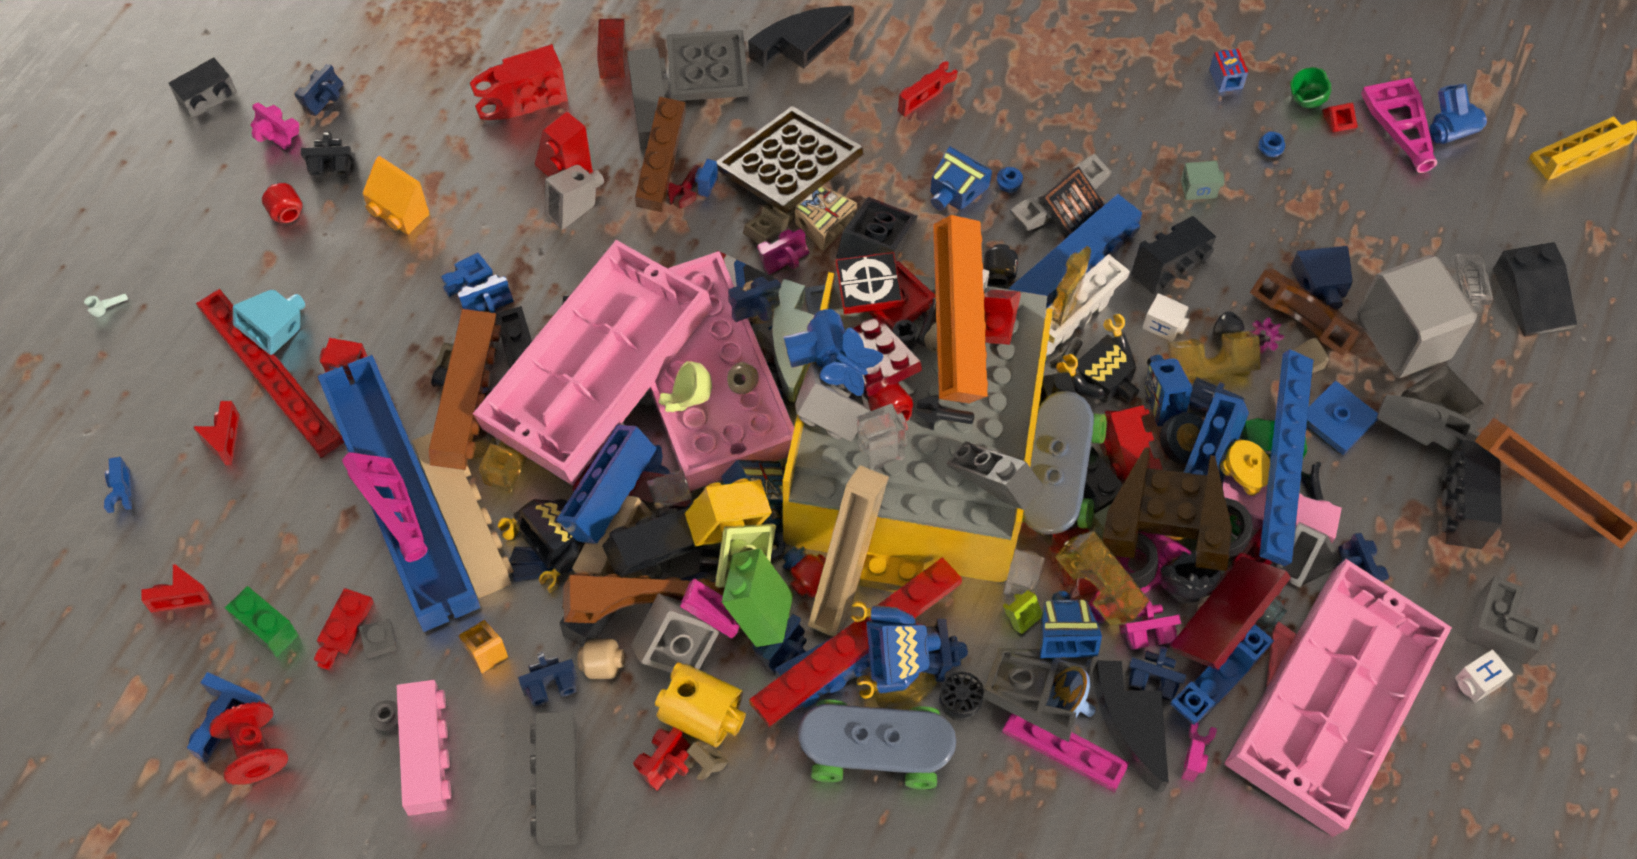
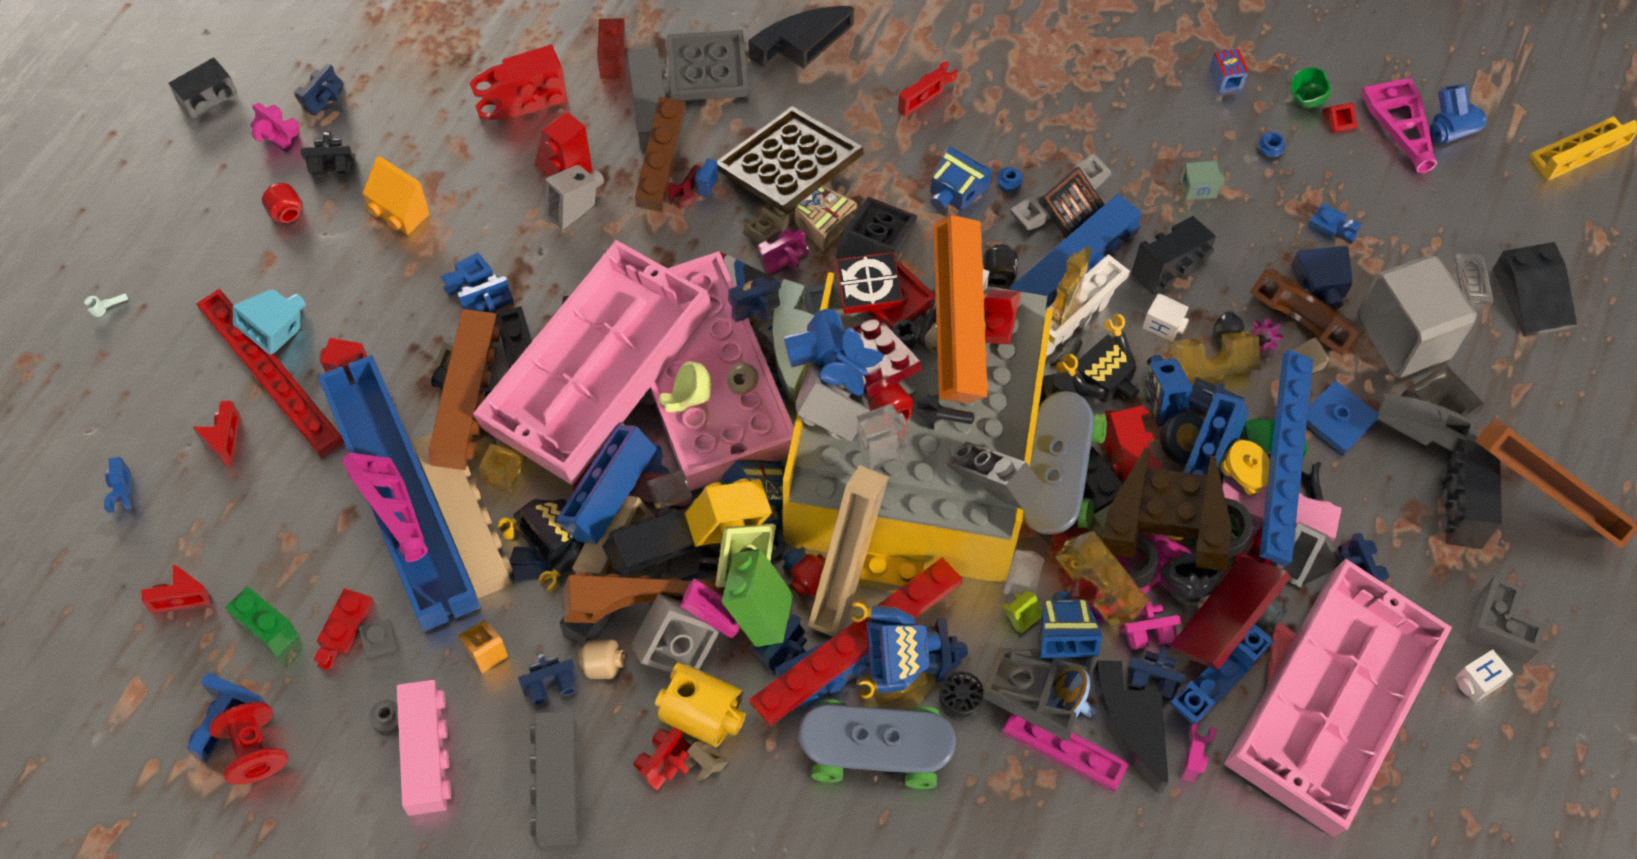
none -> blue plate [1308,203,1362,244]

